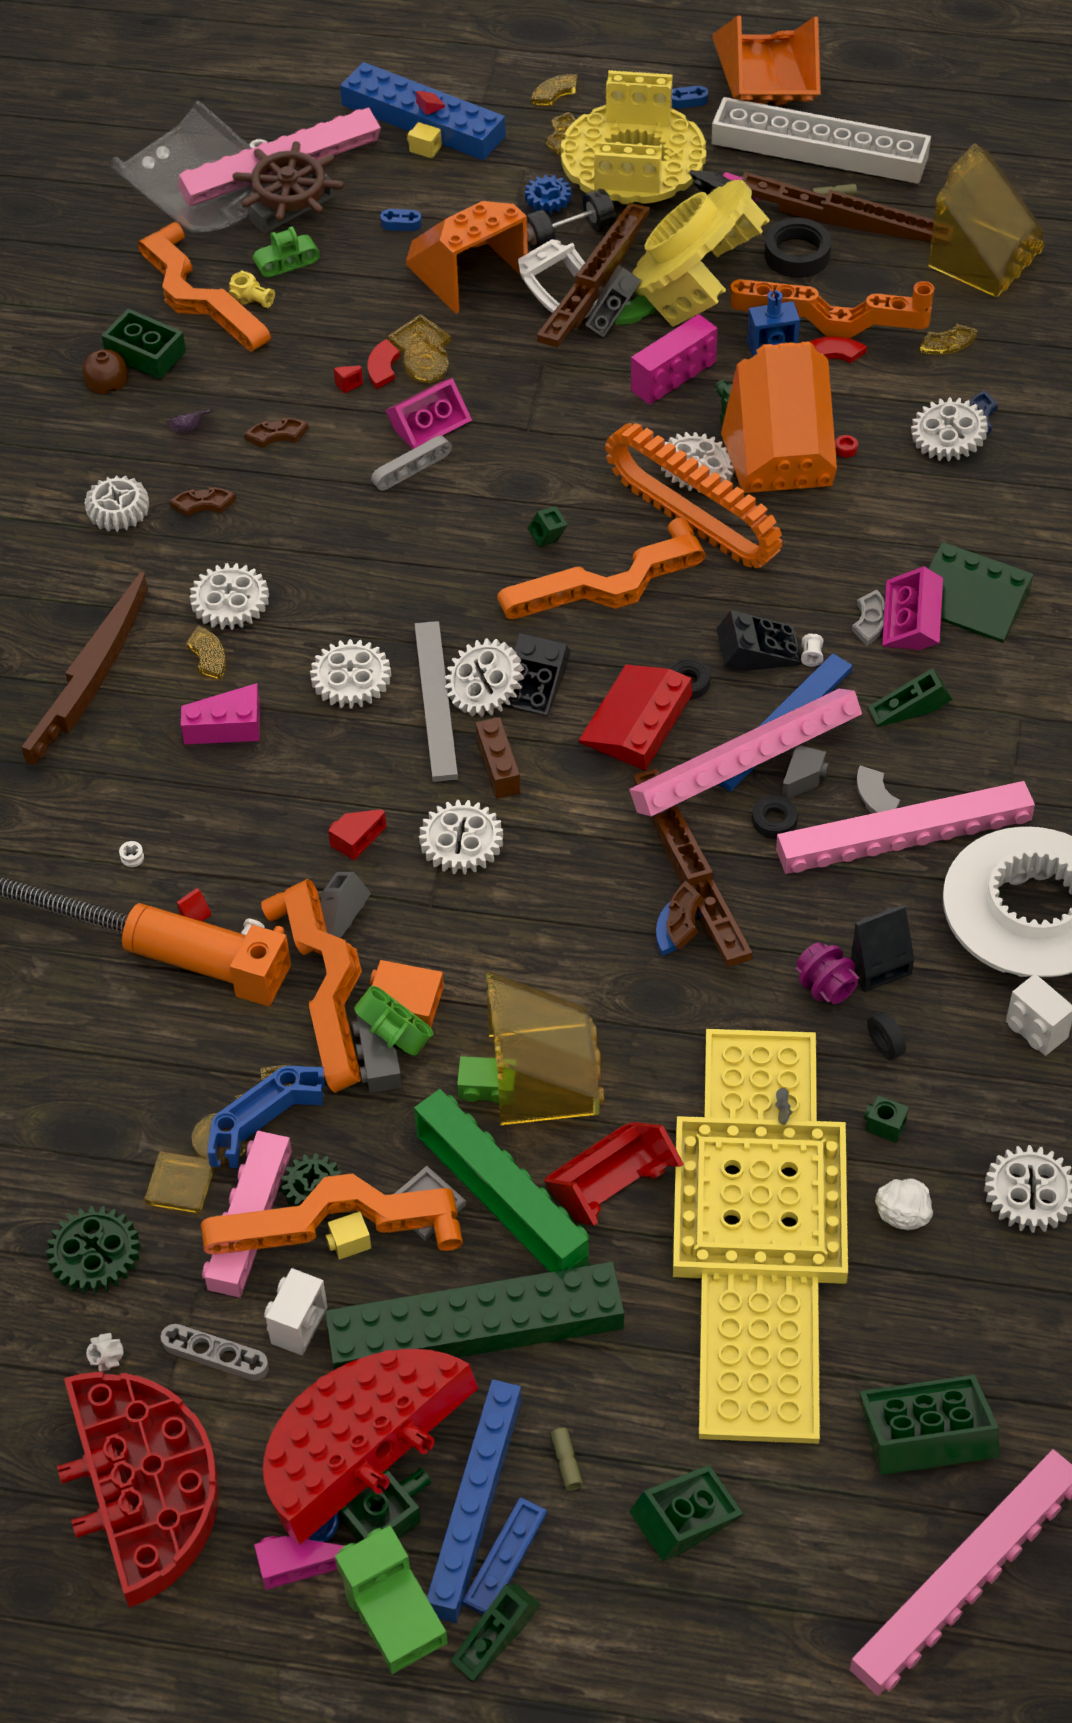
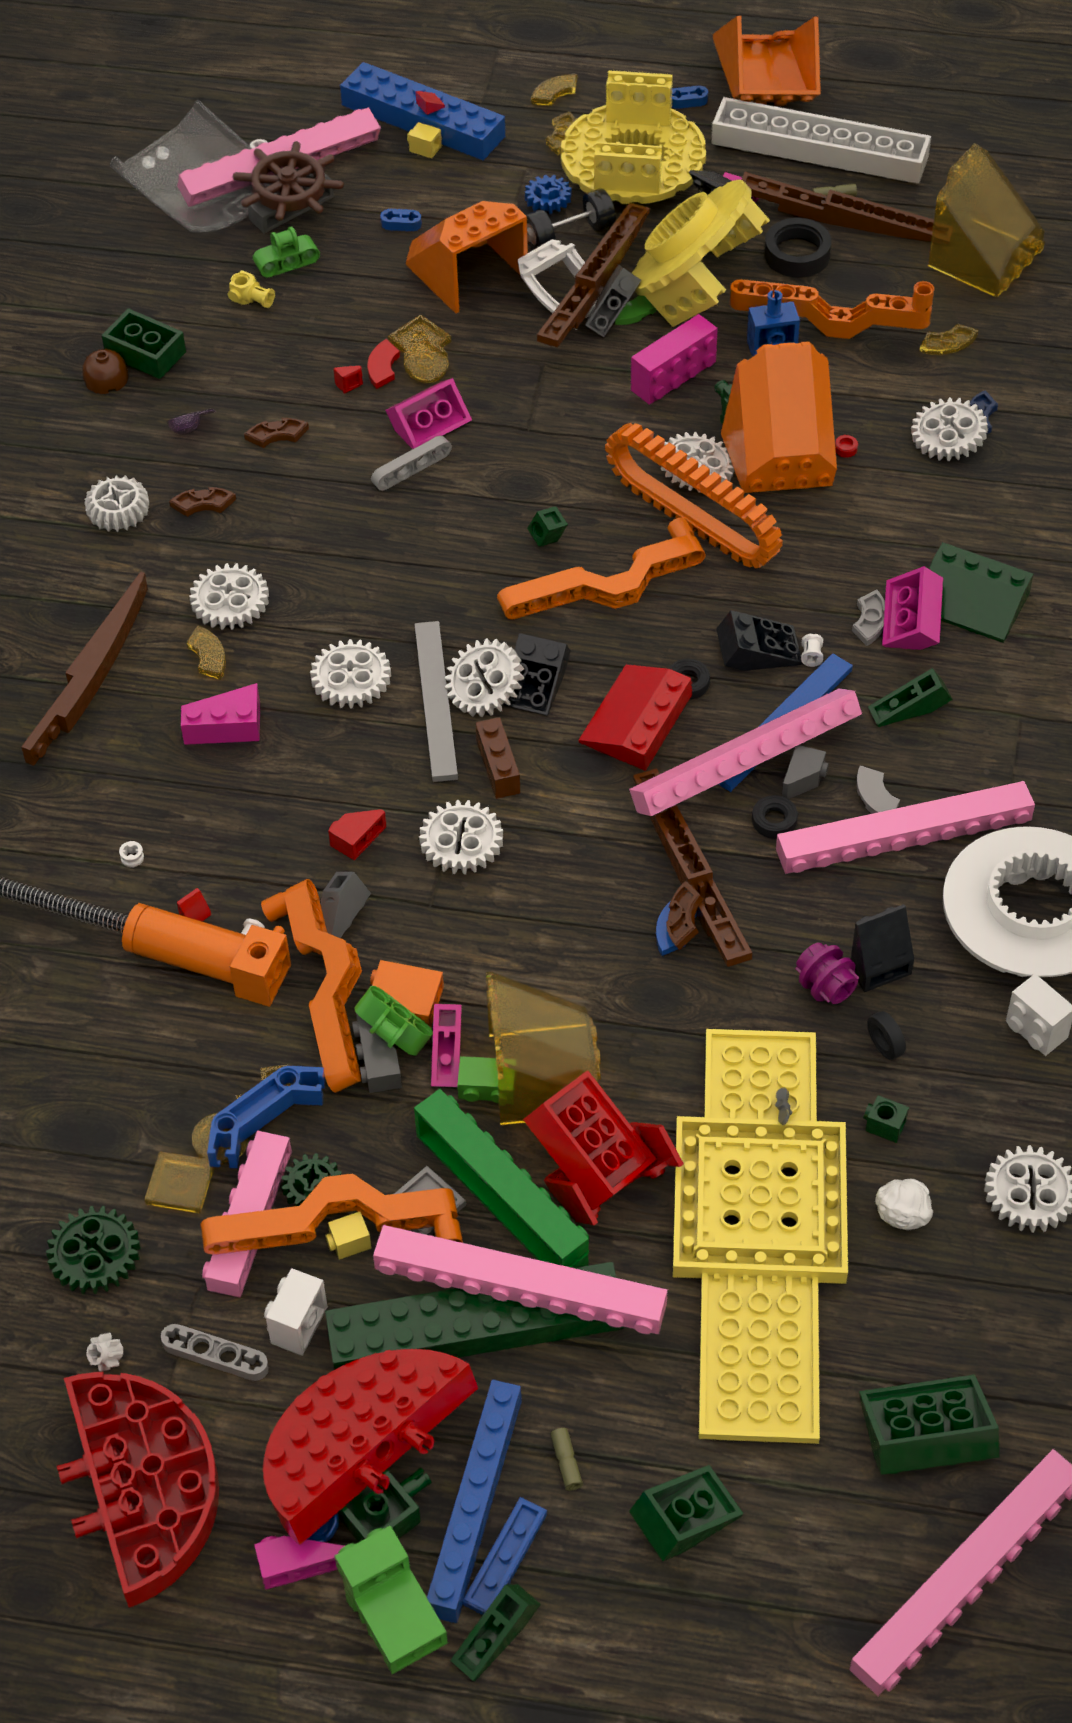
orange beam [138,222,271,352] -> none
red tile [810,337,867,363] -> none
none -> bright pink brick [373,1225,667,1334]
none -> dark pink slope [431,1004,462,1087]
none -> red slope [523,1070,657,1210]

